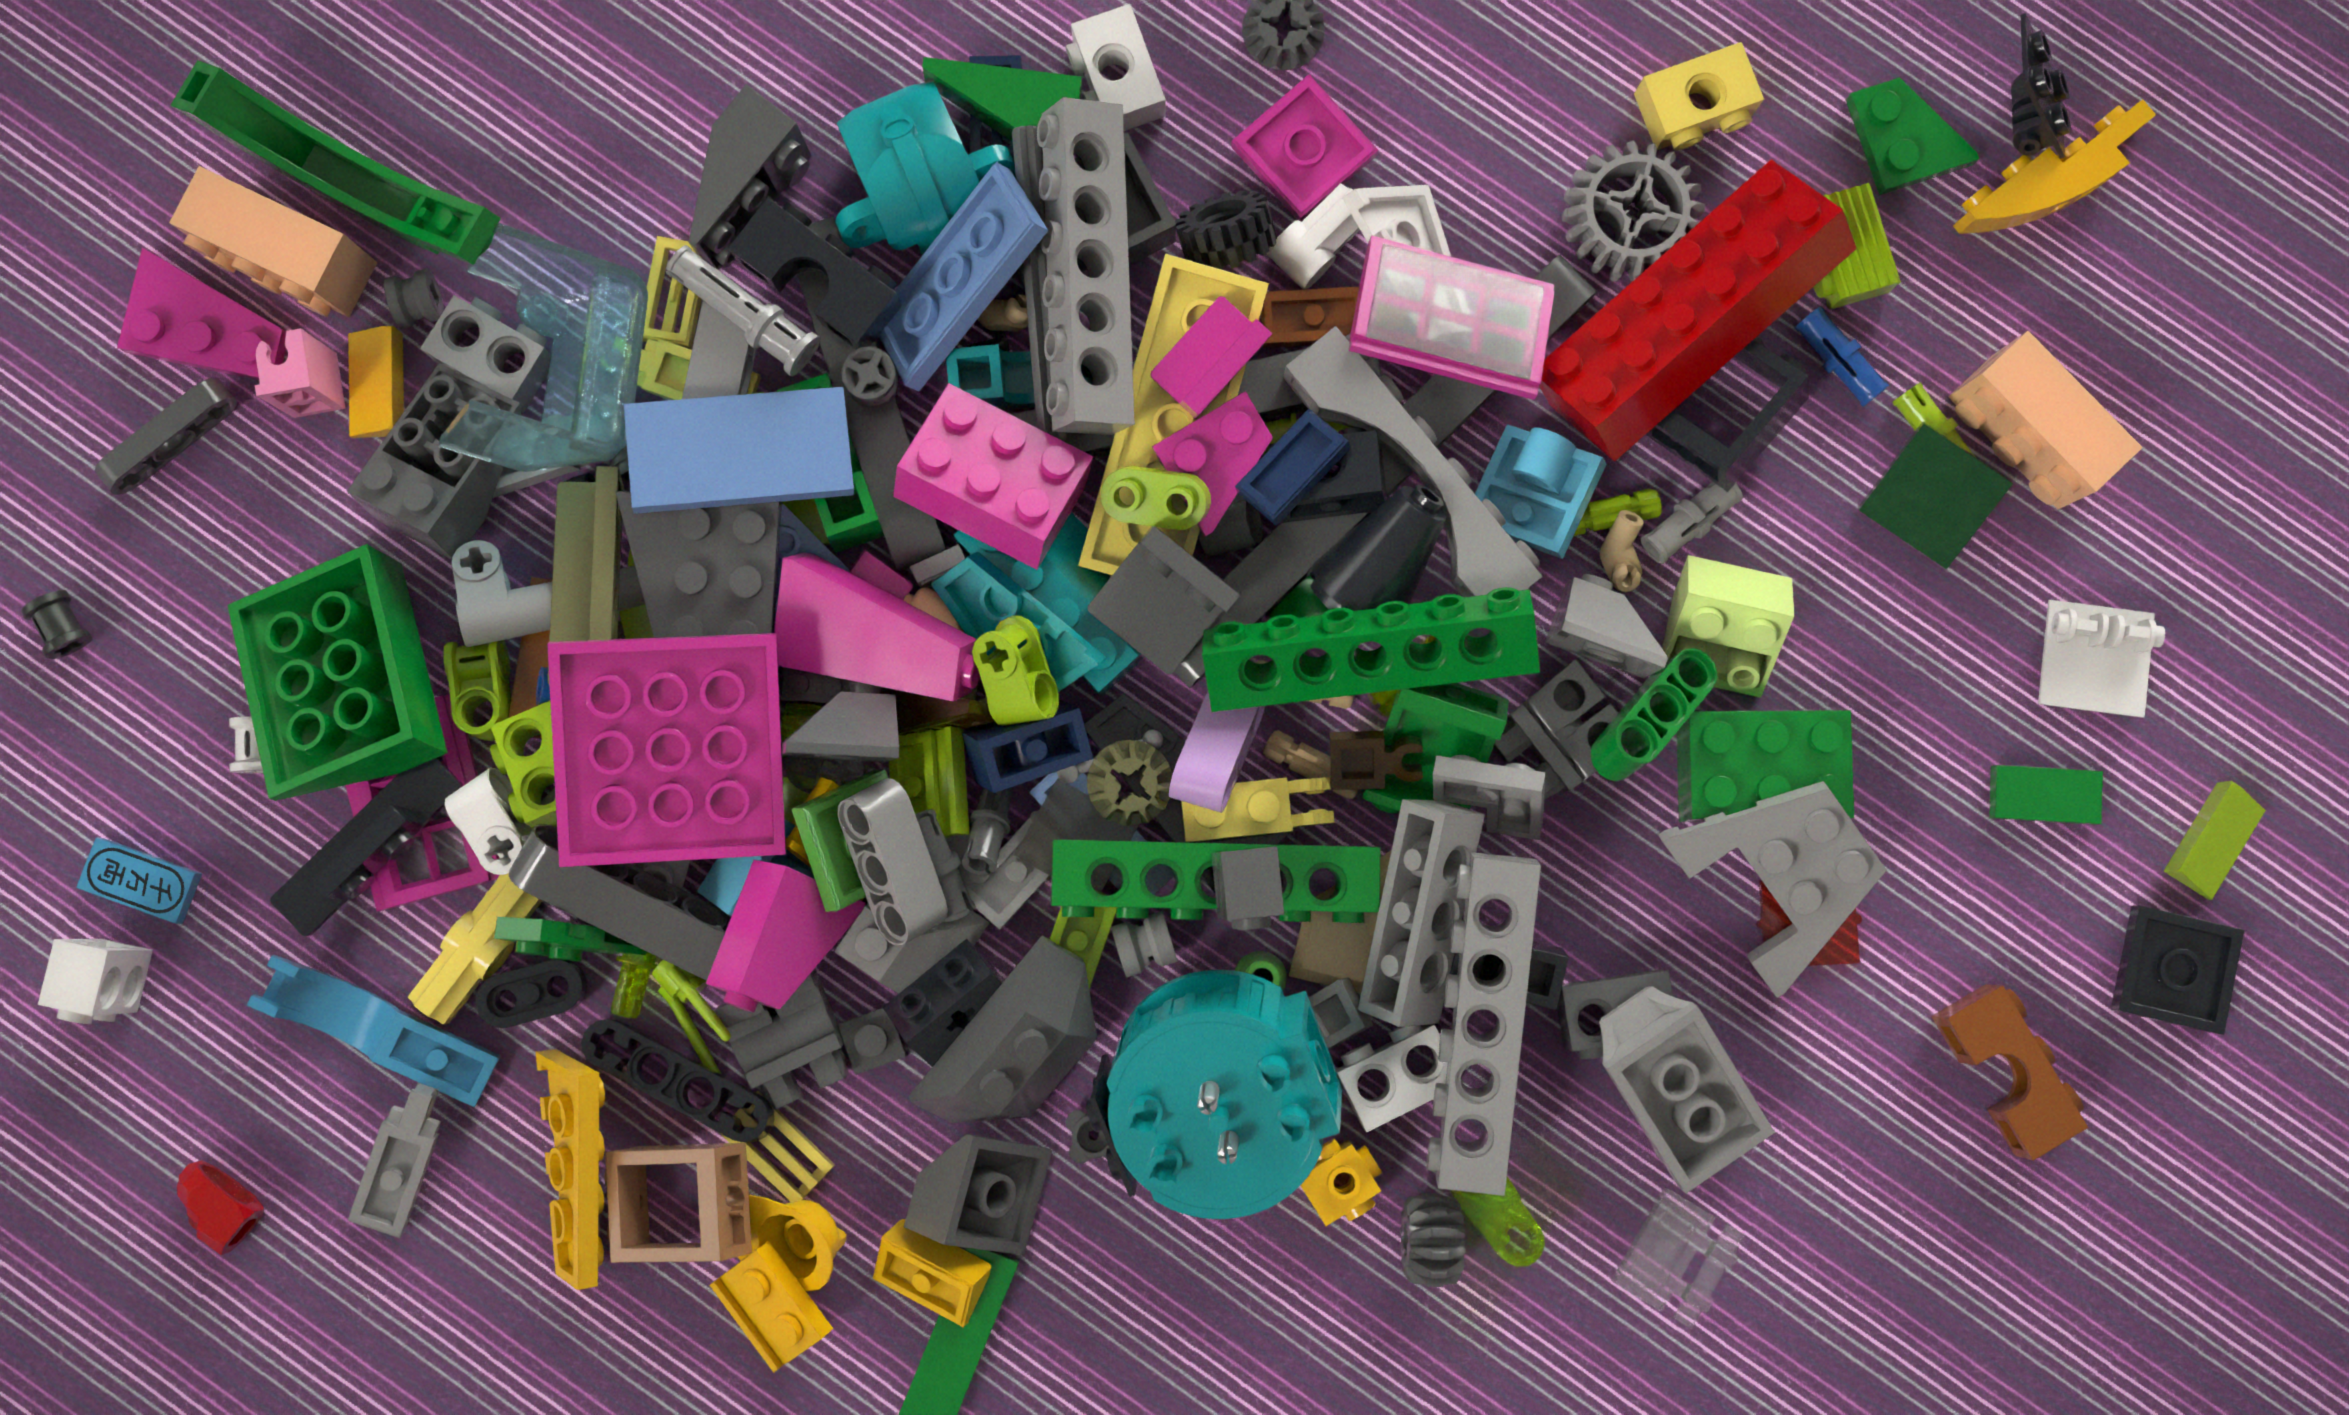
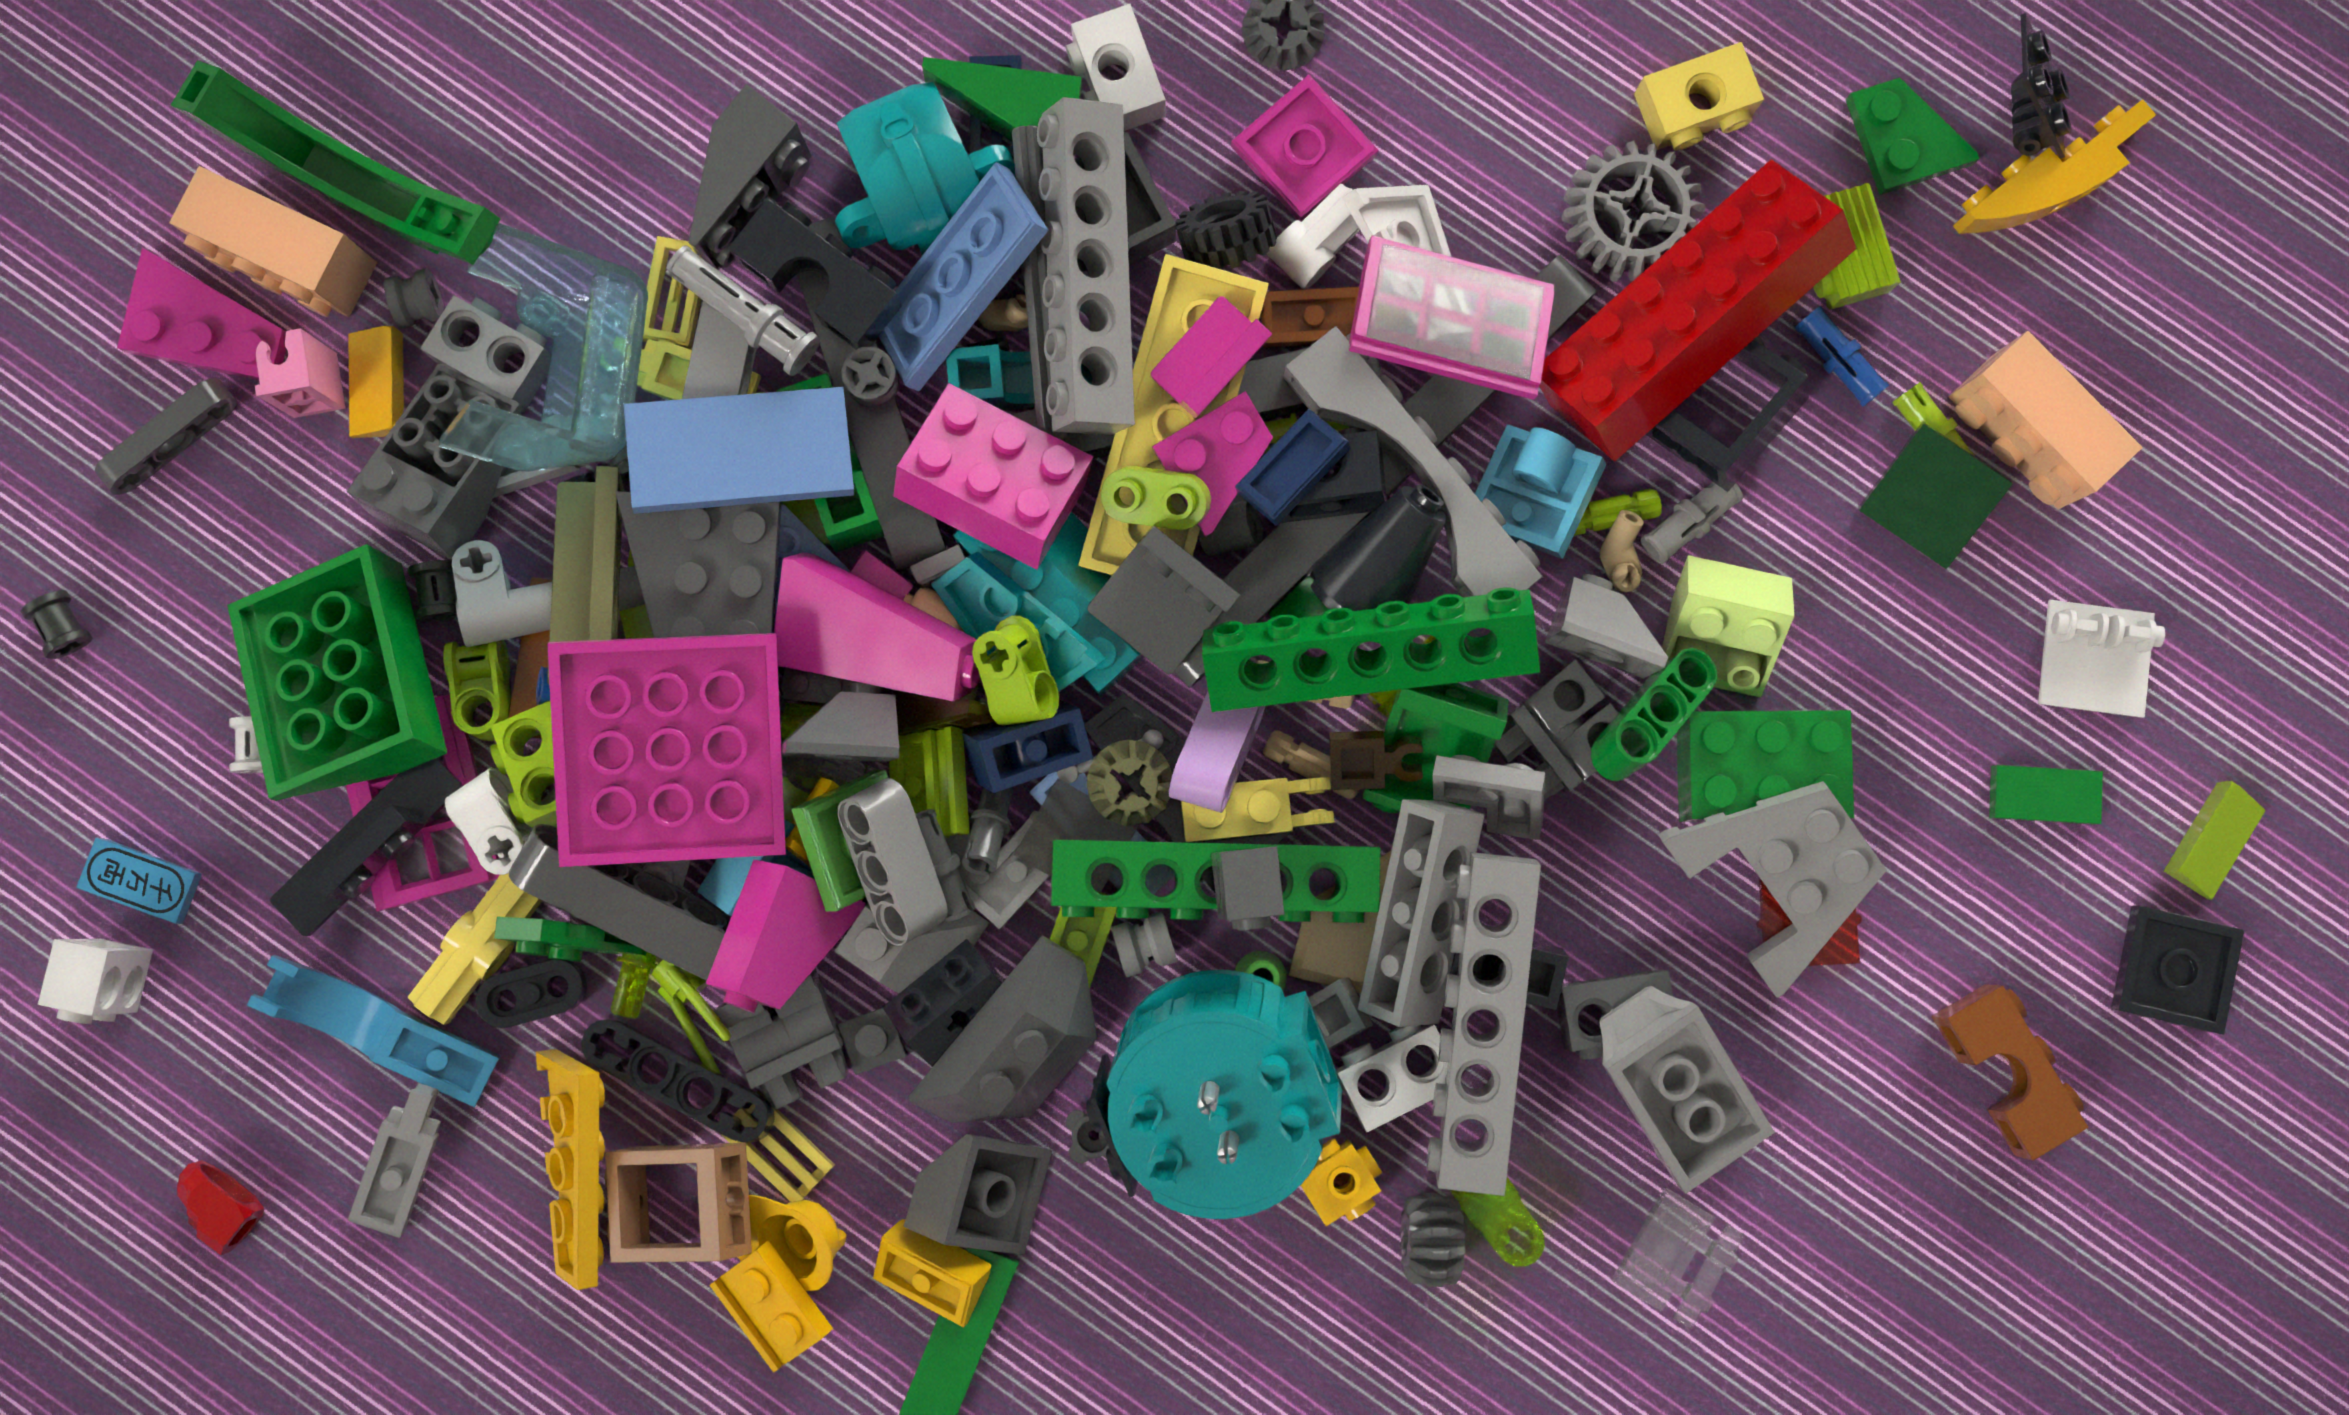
none -> pearl dark grey bush [408,560,458,622]

